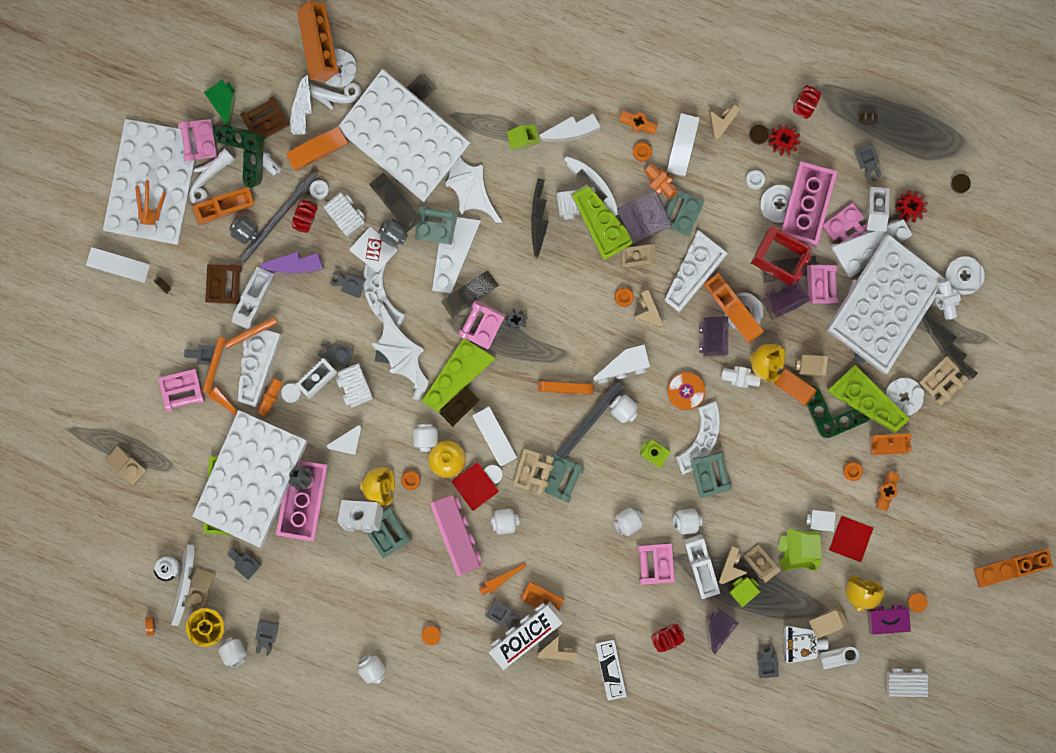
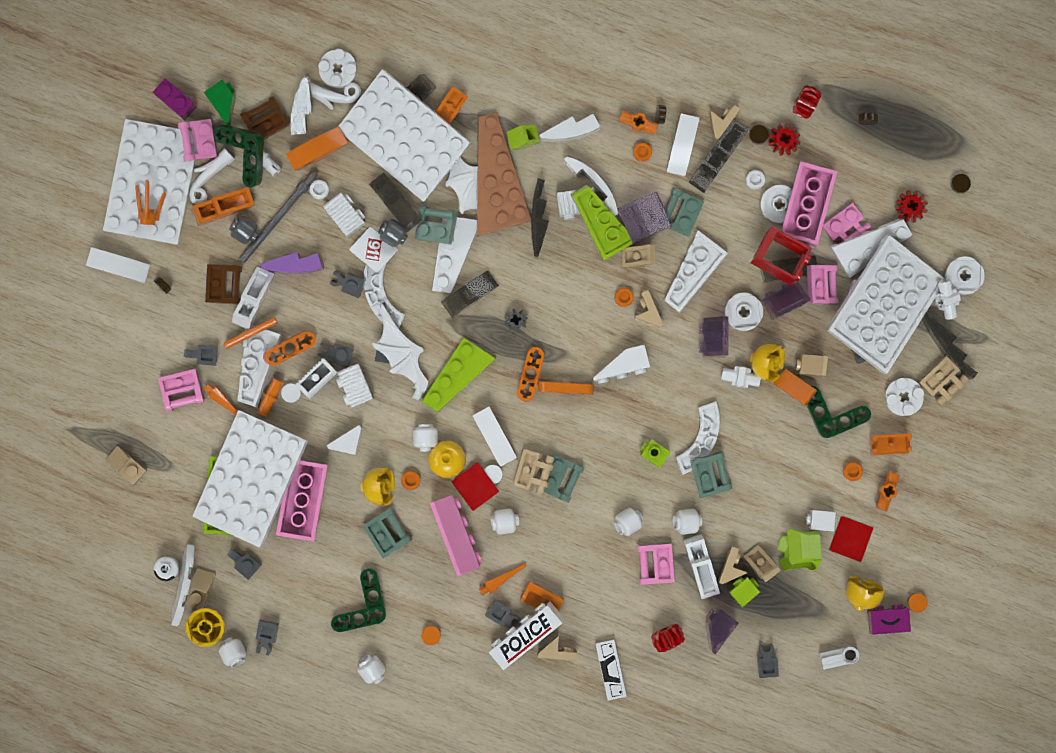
orange tile [145,617,155,637] -> none
orange bar [202,336,226,394] -> none
dark grey gear [288,465,313,491] -> none
red gear [291,199,317,233] -> none
orange brick [297,1,338,82] -> none
white brick [337,500,384,533] -> none
dark brown plate [439,386,480,427] -> none
bright pink plate [458,301,506,349] -> none
dark grey axle [557,381,624,458] -> none
white head [609,395,638,423] -> none
orange axle [645,164,678,199] -> none
orange tile [667,372,706,410] -> none
orange slope [703,273,764,343] -> none
white torso [784,625,828,663] -> none
tan slope [809,606,848,639] -> none
lime wing [827,365,910,434] -> none
dark grey plate [854,144,881,181] -> none
white brick [867,187,890,232] -> none
white brick [886,668,928,697] -> none
orange slope [973,548,1053,588] -> none
none -> magenta brick [153,78,197,121]
none -> orange beam [263,331,316,366]
none -> dark green beam [331,568,386,632]
none -> orange hinge [435,86,468,124]
none -> nougat wing [476,112,531,237]
none -> orange beam [517,347,544,402]
none -> dark brown tile [655,105,666,124]
none -> clear smoke slope [689,119,750,193]

